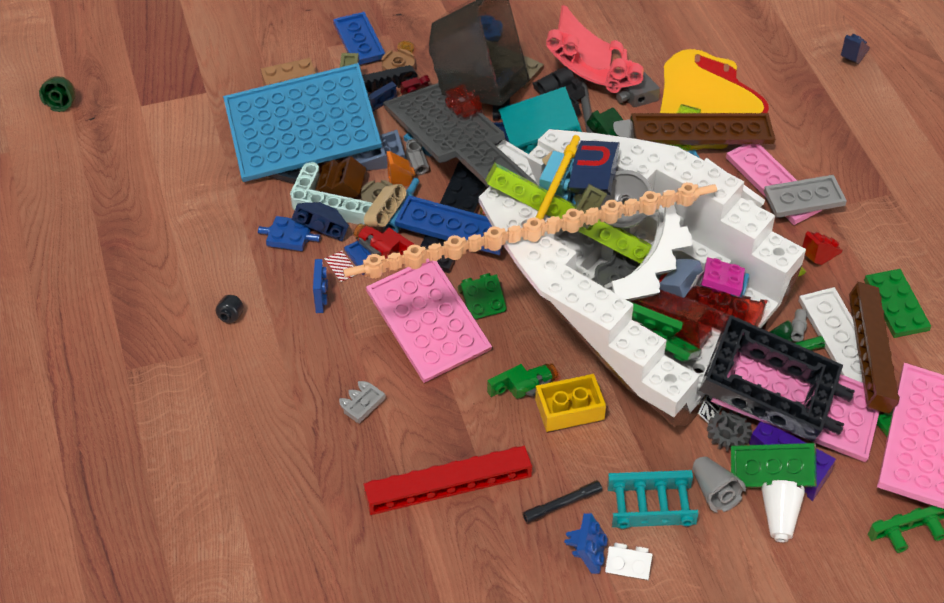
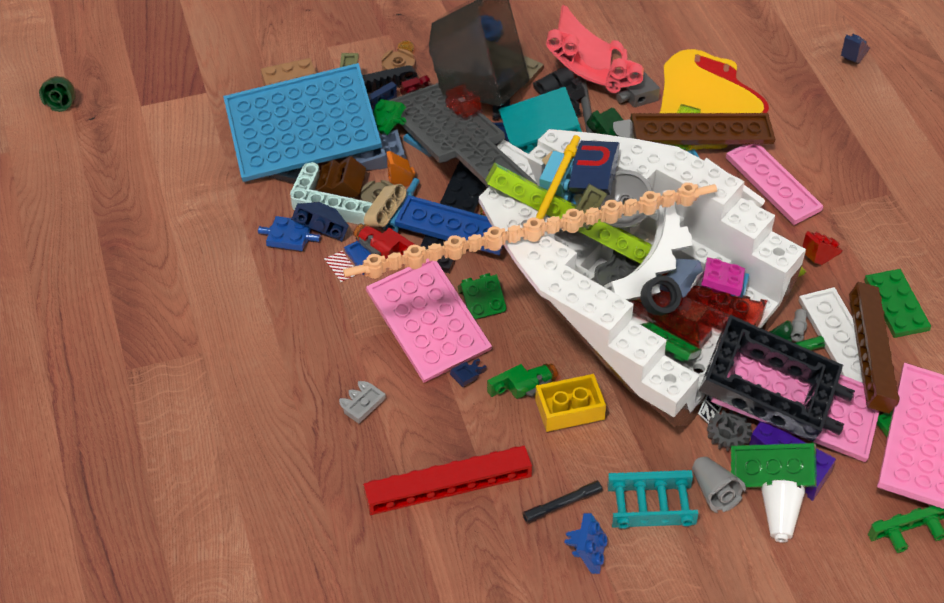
black head [215,295,244,323] -> none
blue plate [313,259,328,313] -> none
blue plate [333,12,385,65] -> none
light grey piece [406,139,429,176] -> none
white bracket [605,543,652,580] -> none
green plate [629,301,683,336] -> none
light grey plate [764,175,847,218] -> none
none -> green plate [372,99,406,135]
none -> dark blue plate [450,358,487,387]
none -> black tyre [640,276,682,316]

